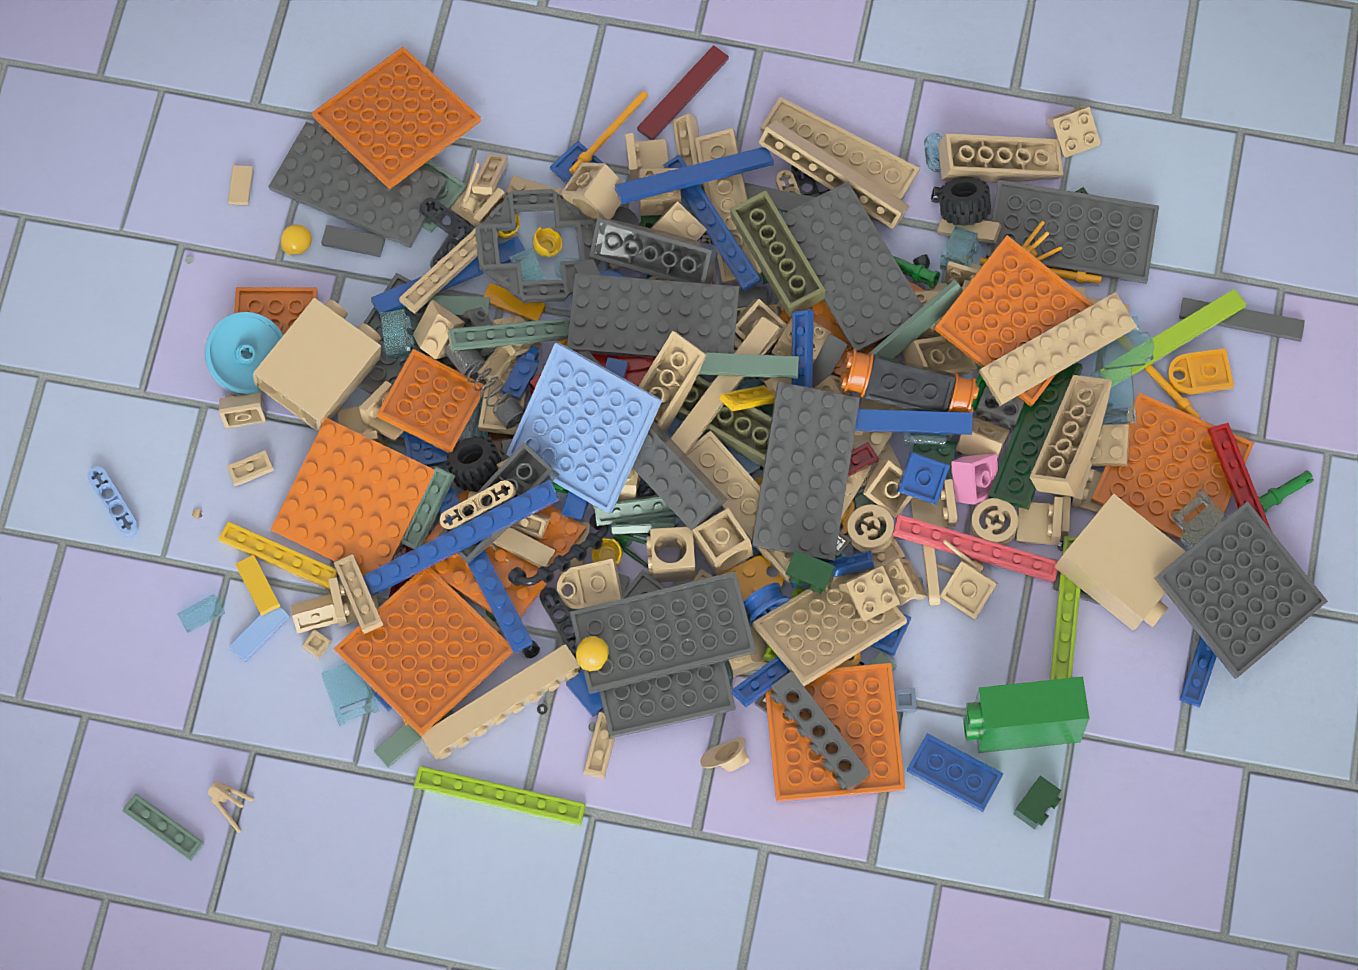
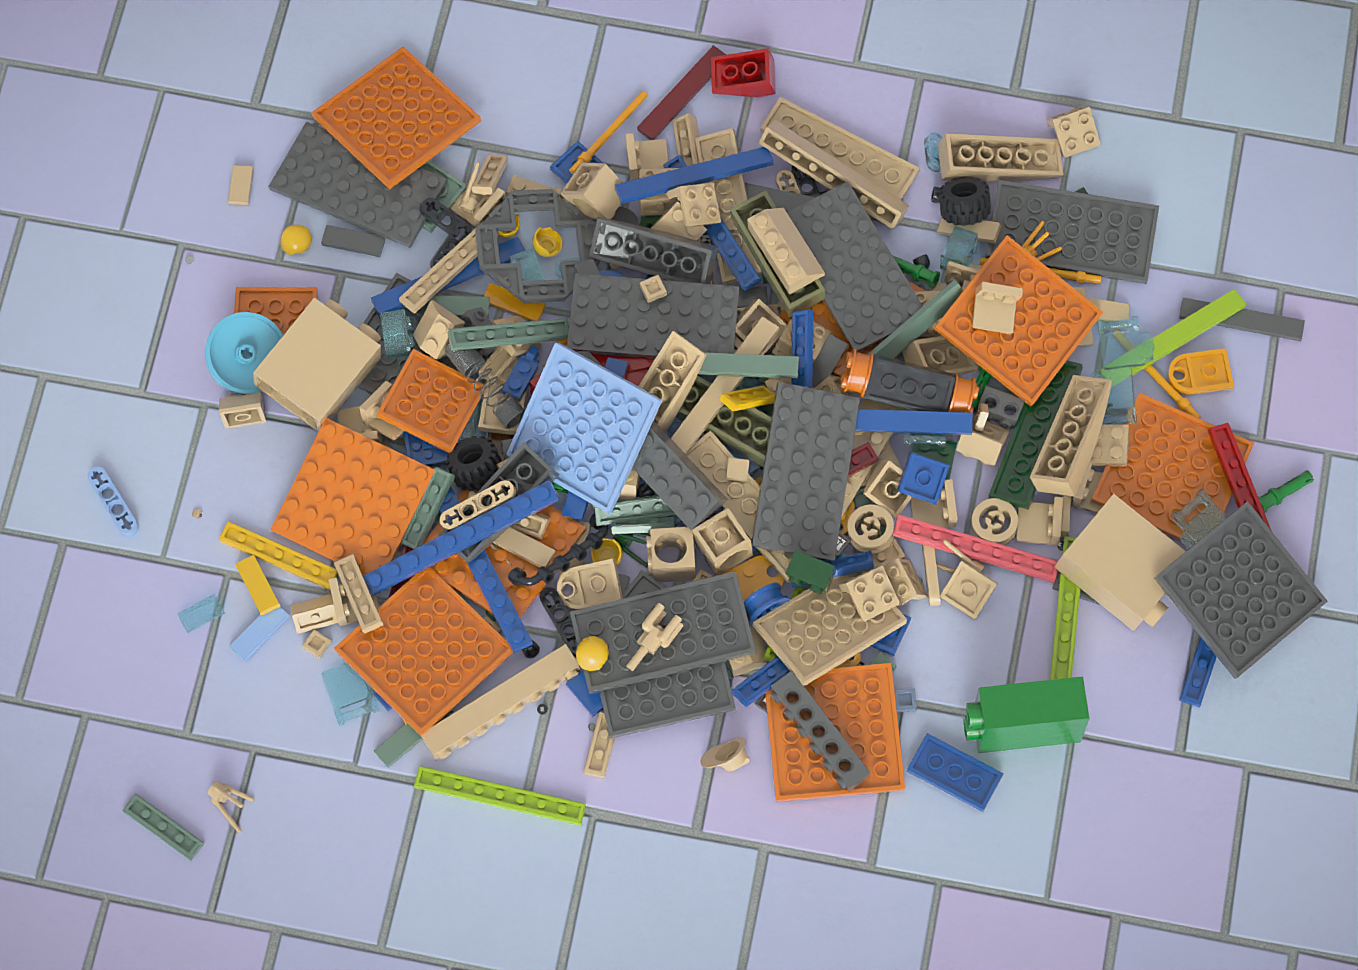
tan plate [227,450,274,487] -> none
bright pink slope [951,453,998,504] -> none
tan plate [979,292,1137,406] -> none
dark green brick [1013,775,1062,829] -> none
none -> tan plant [626,603,684,671]
none -> tan plate [640,275,667,303]
none -> tan bracket [667,183,721,227]
none -> red slope [711,48,776,97]
none -> tan tile [726,458,749,482]
none -> tan slope [747,208,825,295]
none -> tan bracket [972,282,1023,334]
none -> tan tile [974,403,989,431]

